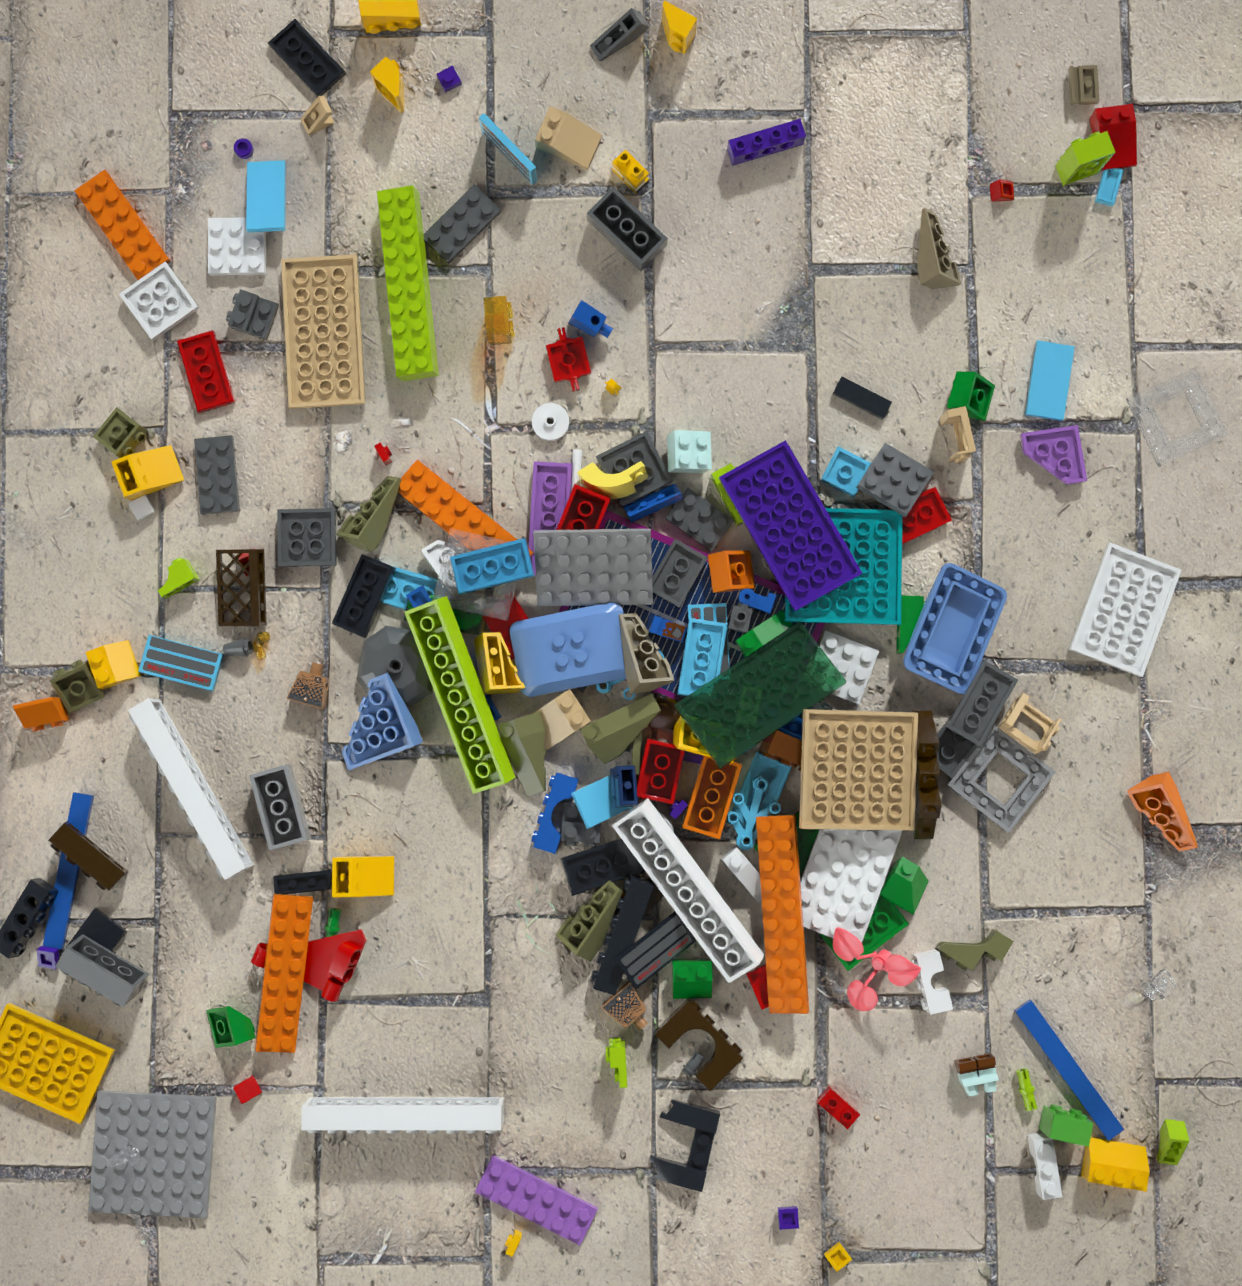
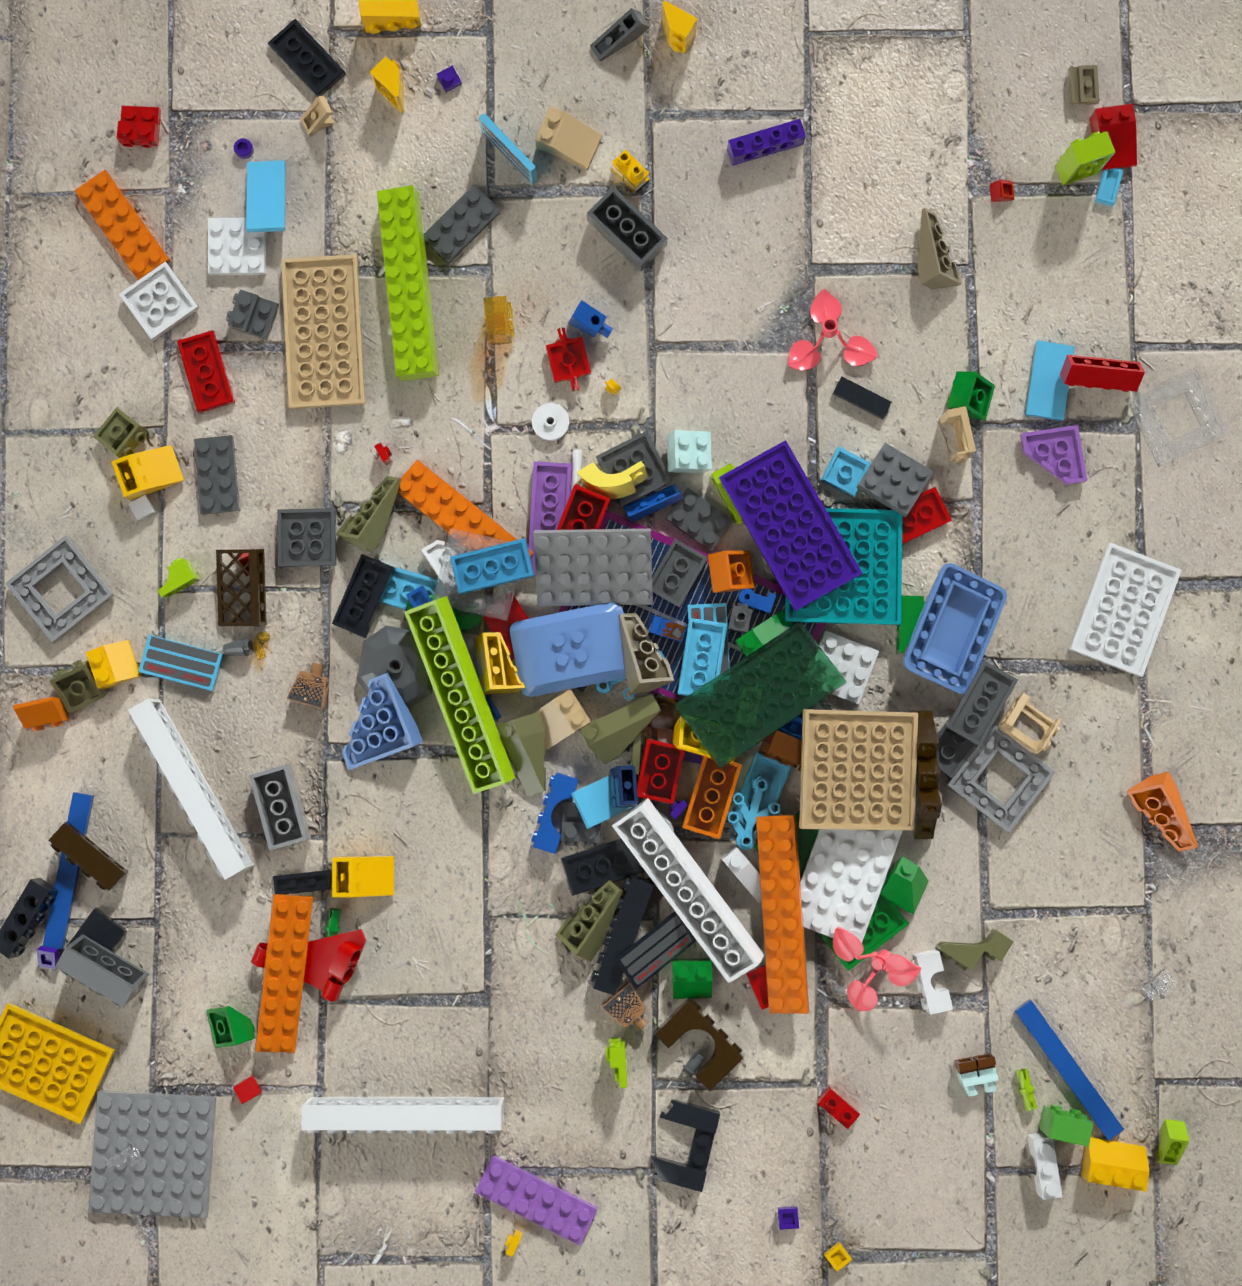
none -> light grey plate [5,535,115,643]
none -> red plate [117,105,161,148]
none -> coral plant [788,289,877,371]
none -> red brick [1060,355,1145,392]

